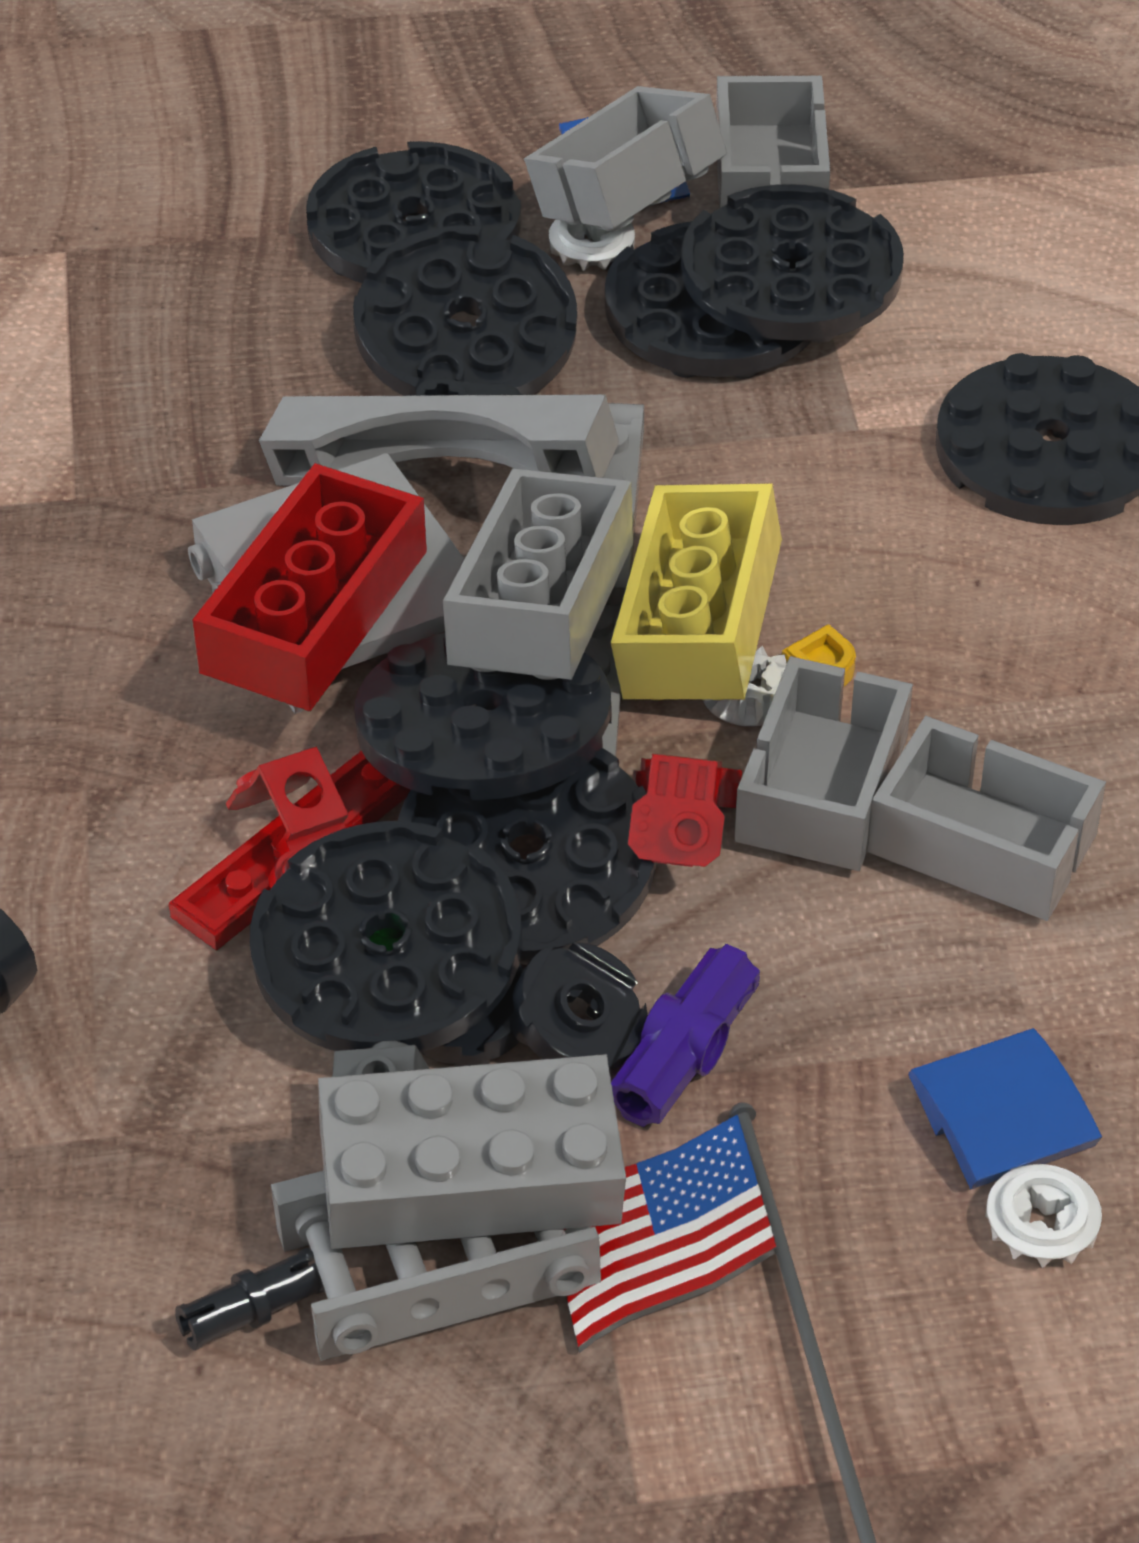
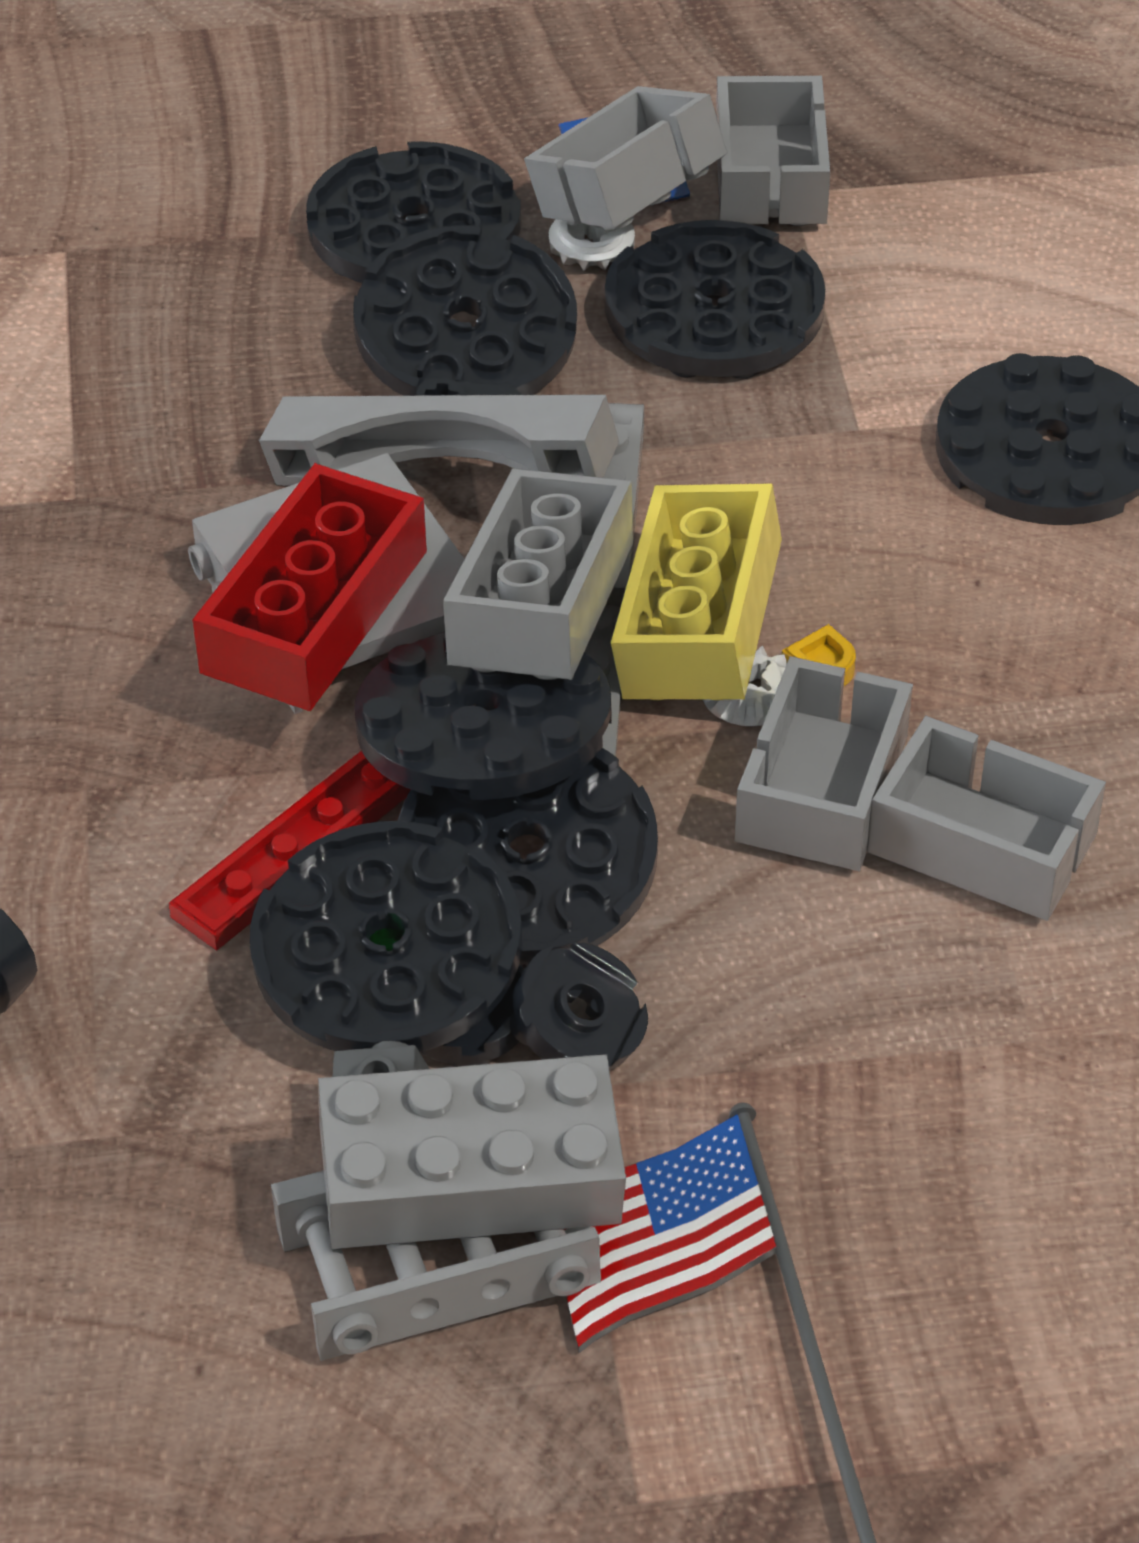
black pin [175,1248,325,1350] -> none
red piece [226,746,349,889] -> none
dark purple piece [611,943,760,1127] -> none
red piece [628,754,743,867] -> none
black plate [681,184,904,343] -> none
blue slope [908,1028,1102,1190] -> none
white gear [985,1164,1102,1268] -> none

